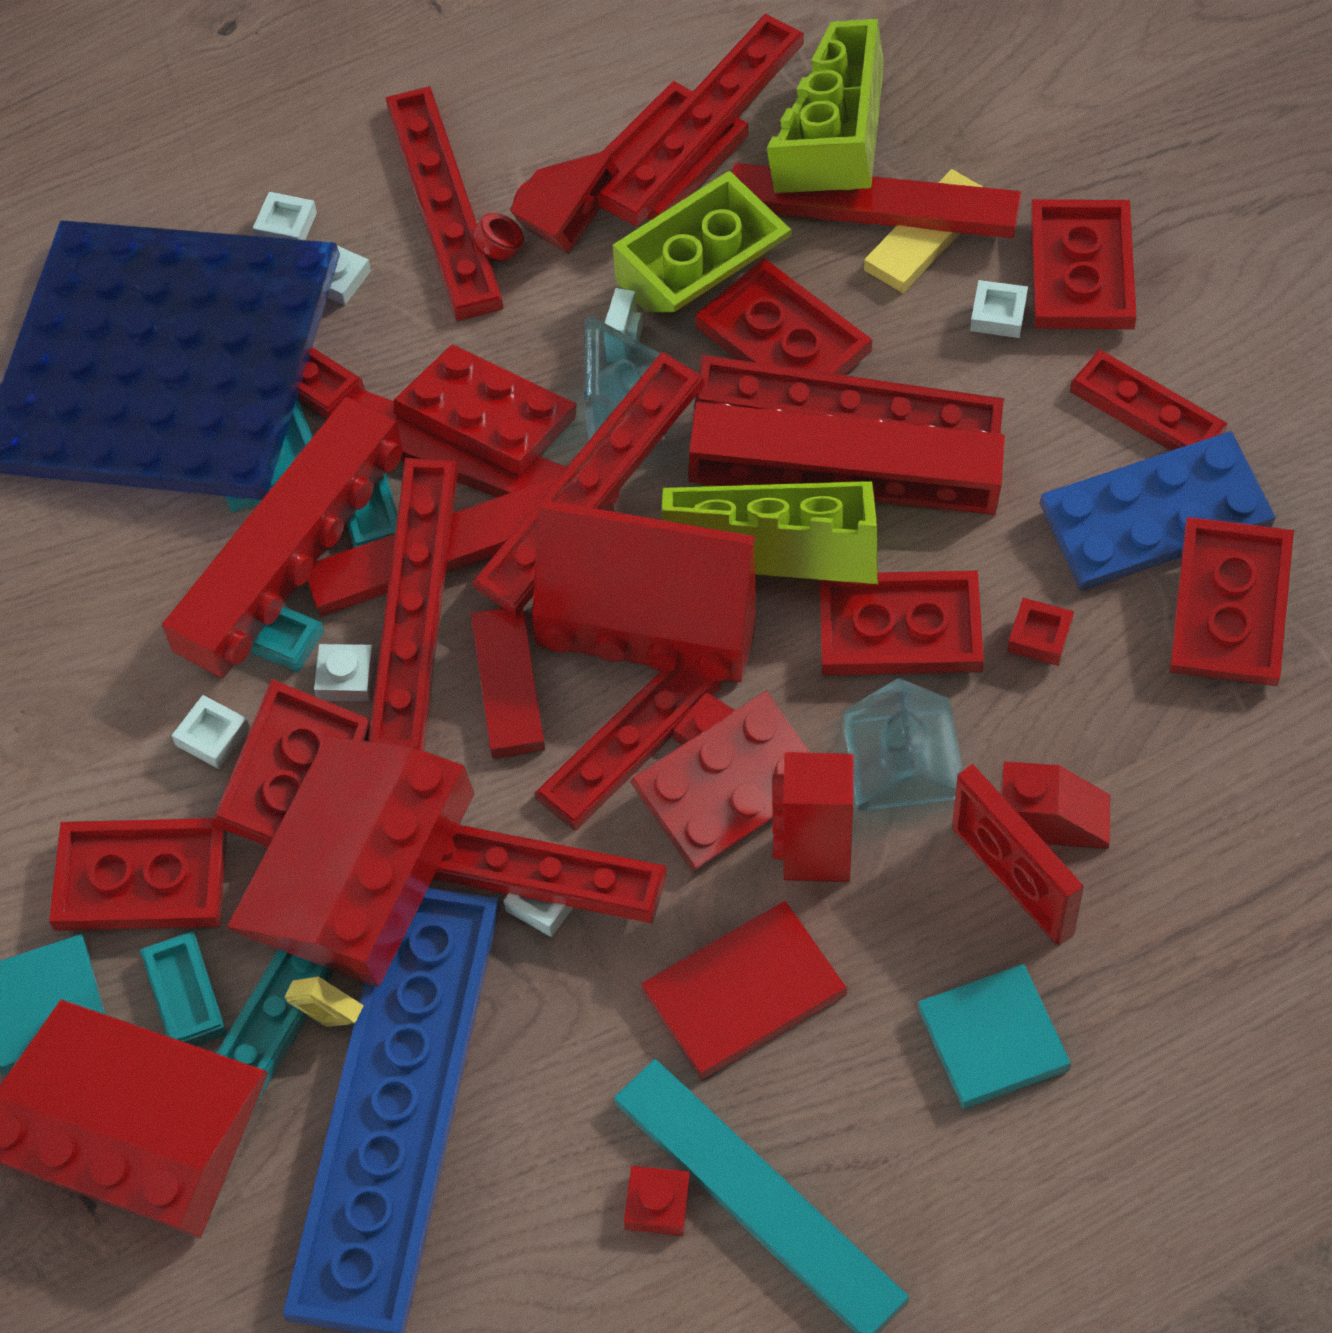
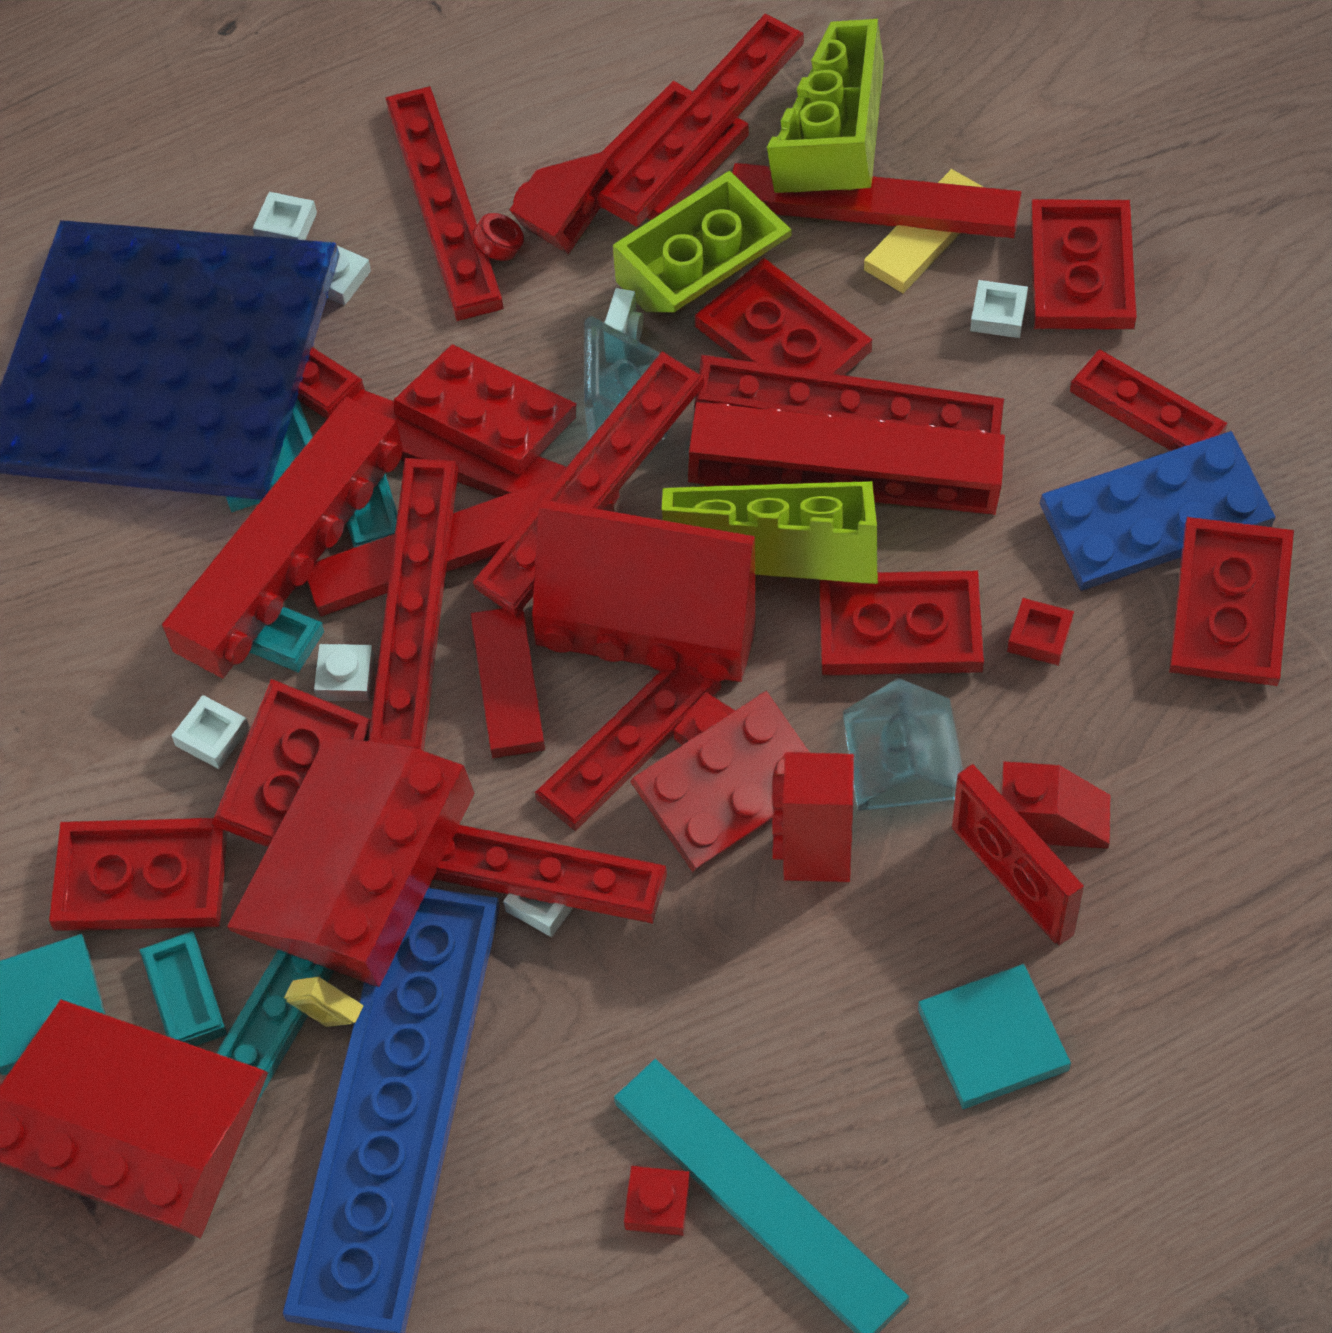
red tile [641,901,847,1081] -> none

